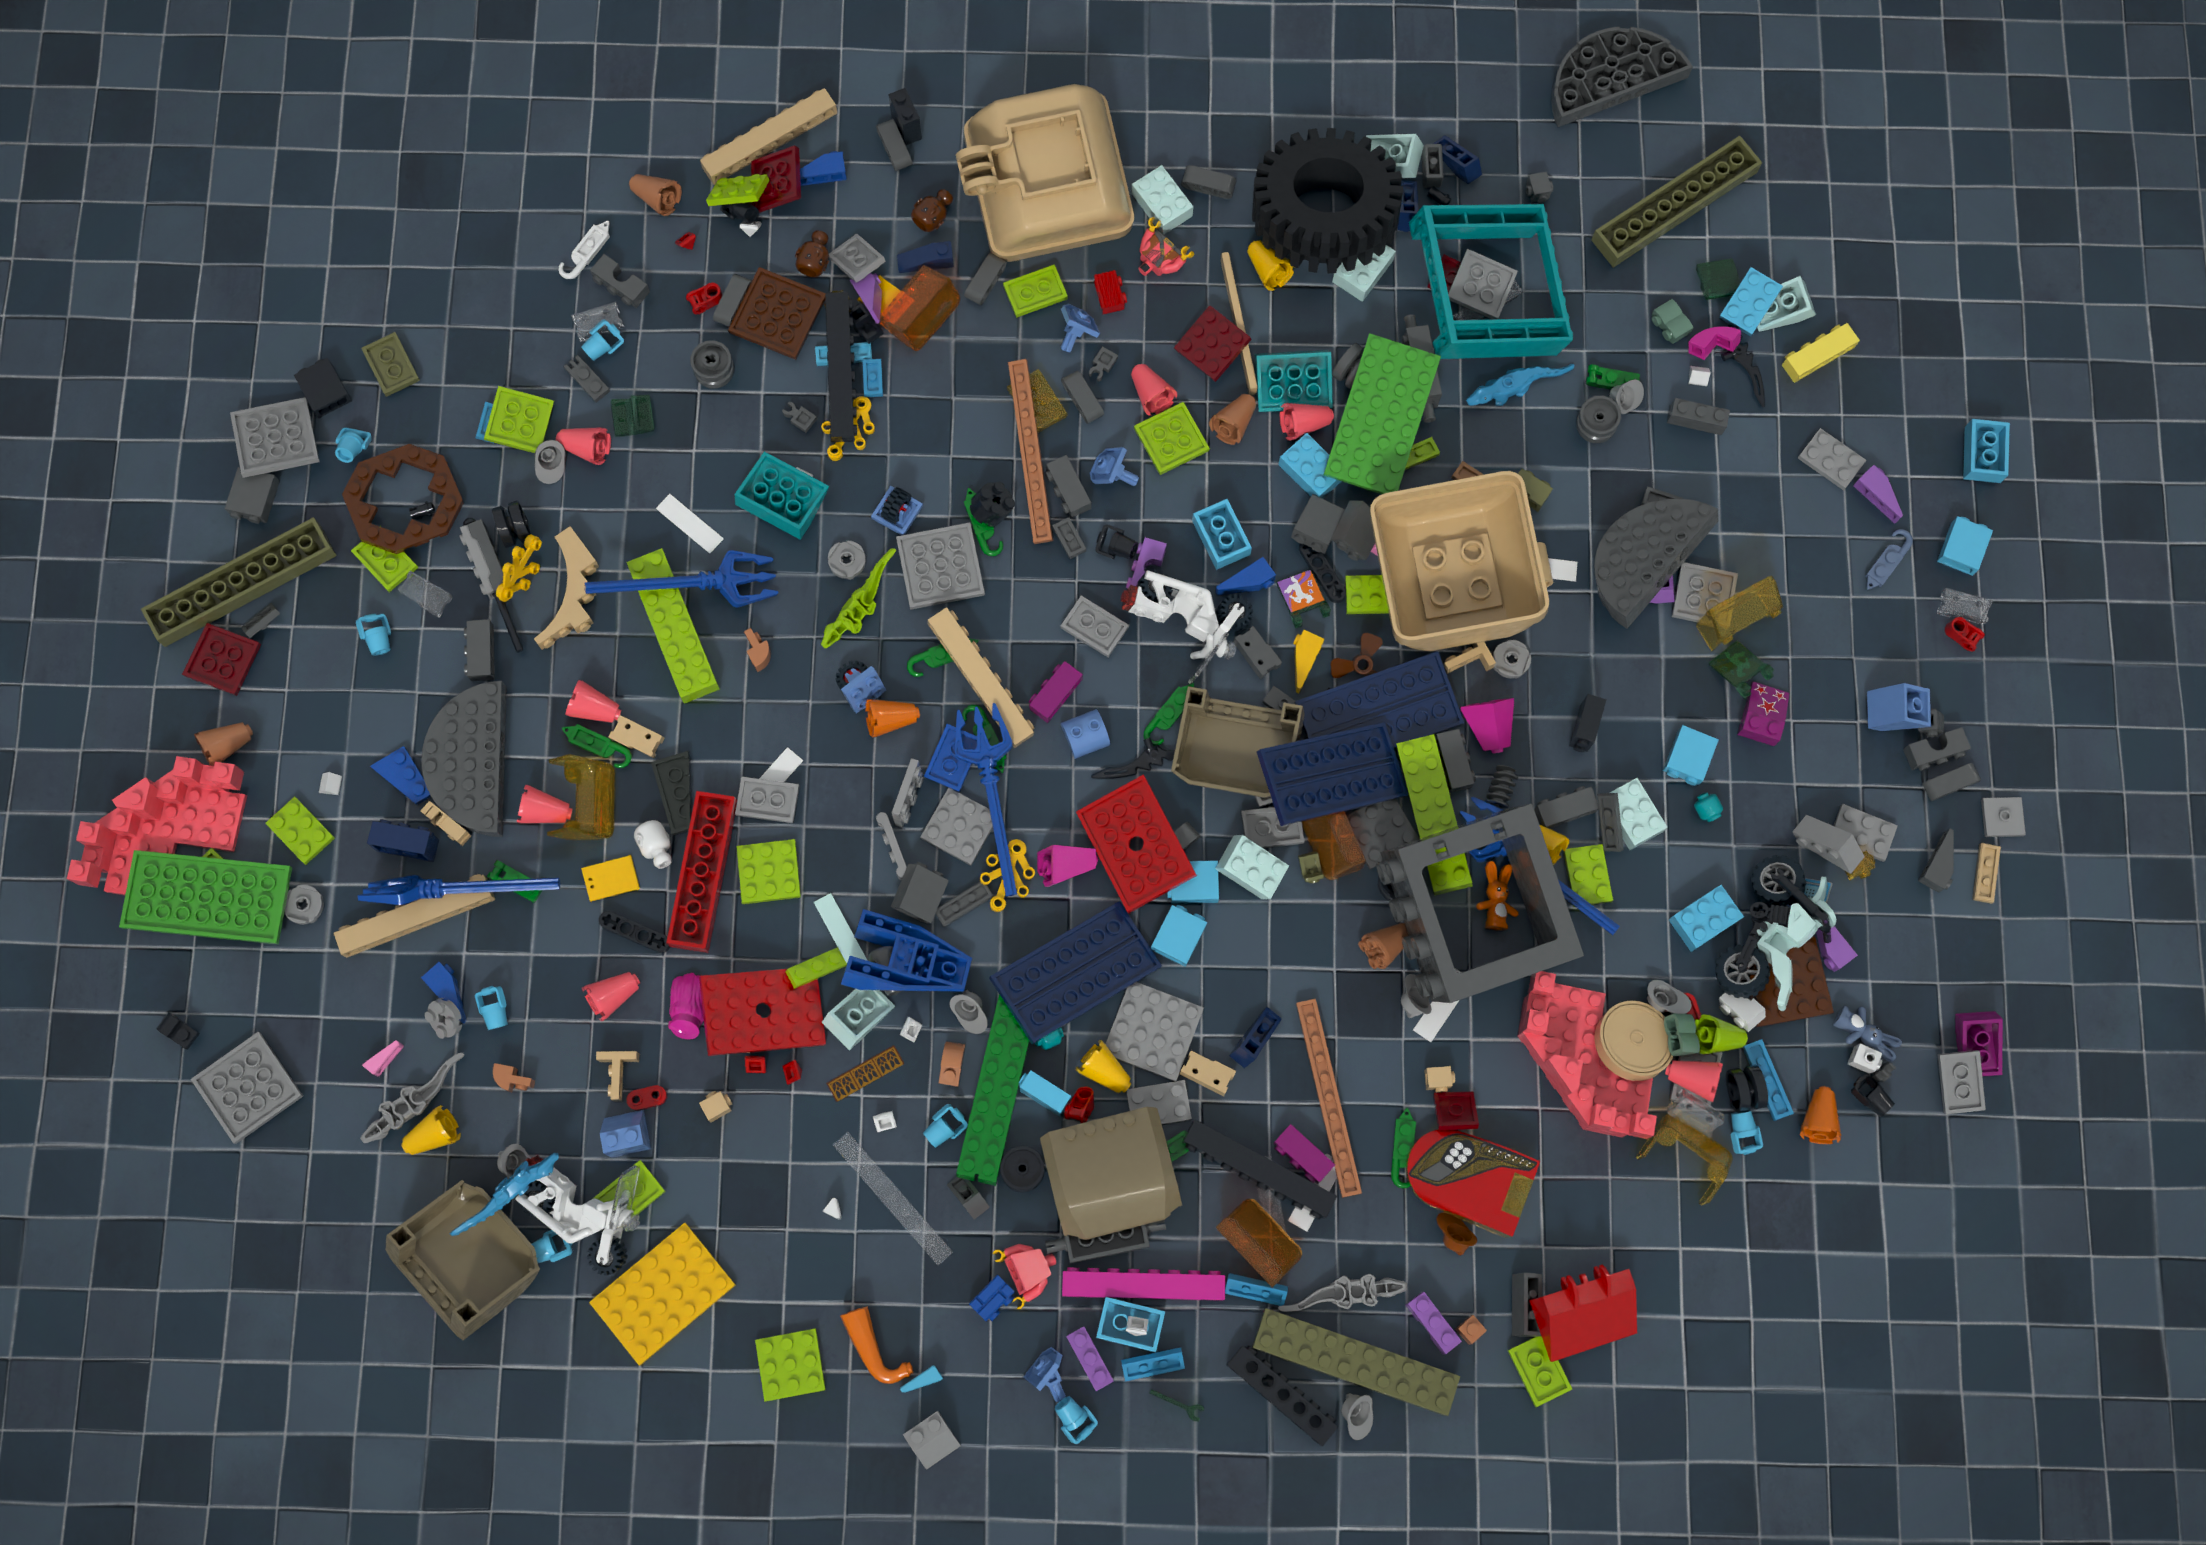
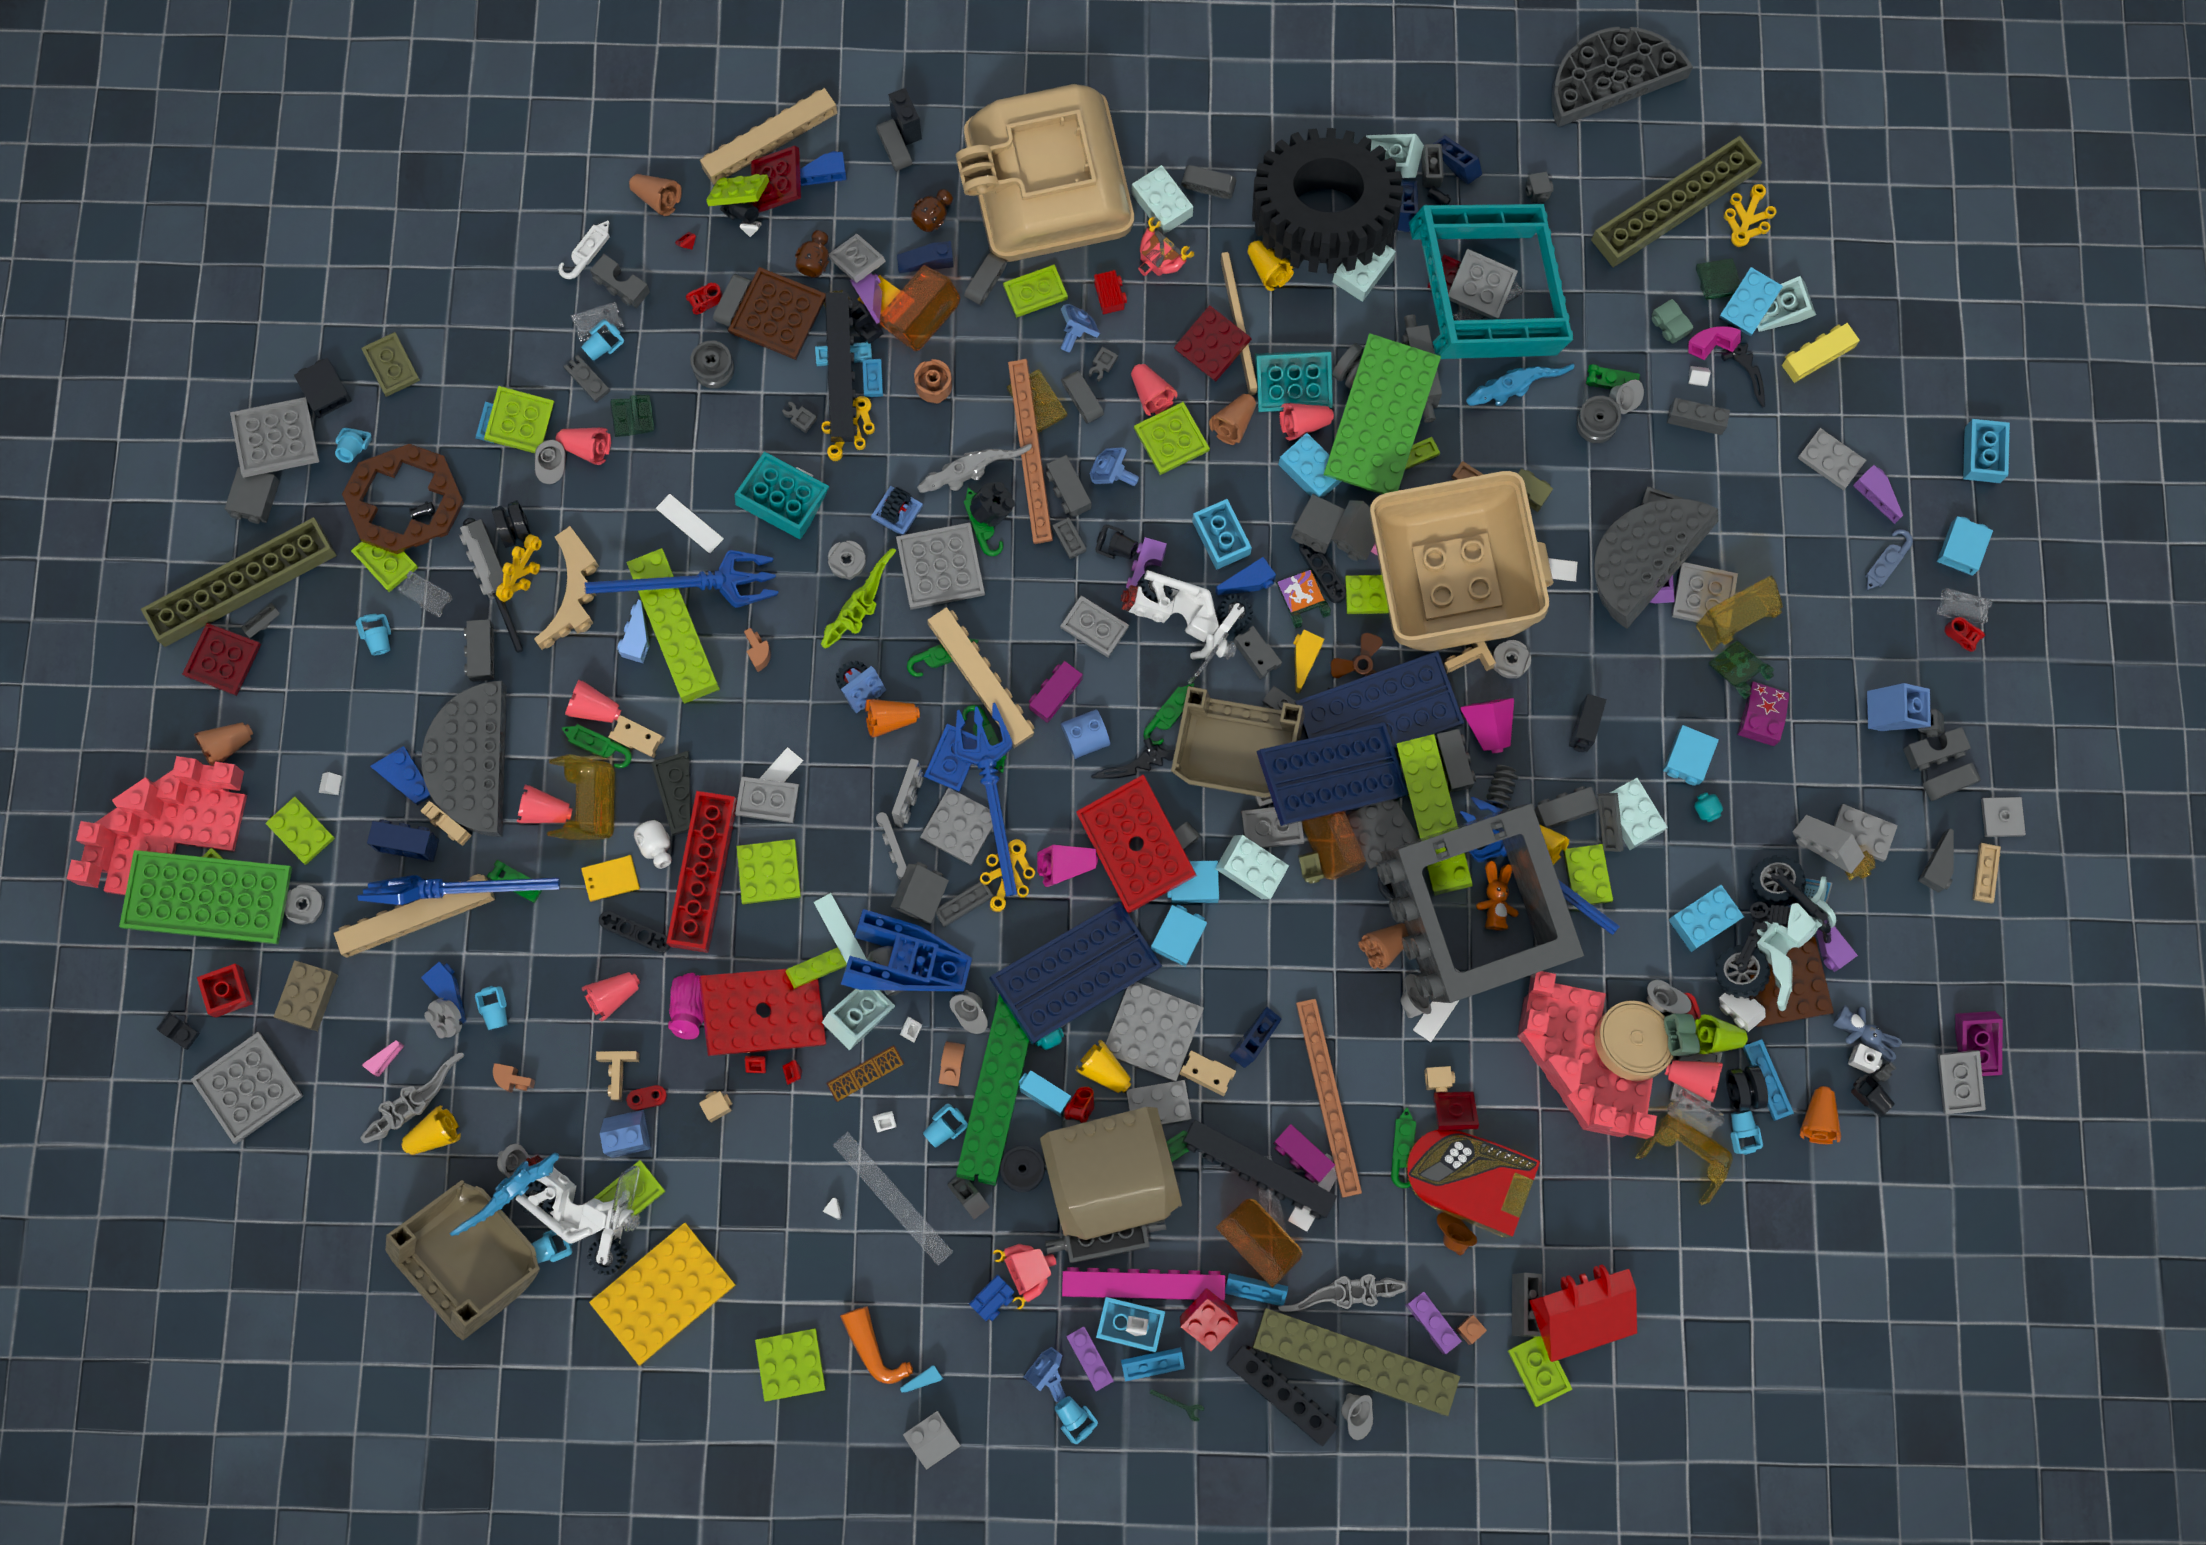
none -> red brick [197,964,253,1018]
none -> dark tan brick [274,960,338,1032]
none -> light blue slope [618,599,650,663]
none -> nougat brick [914,359,952,404]
none -> light grey animal [917,444,1032,493]
none -> brick [1180,1288,1238,1351]
none -> yellow plant [1724,184,1776,247]

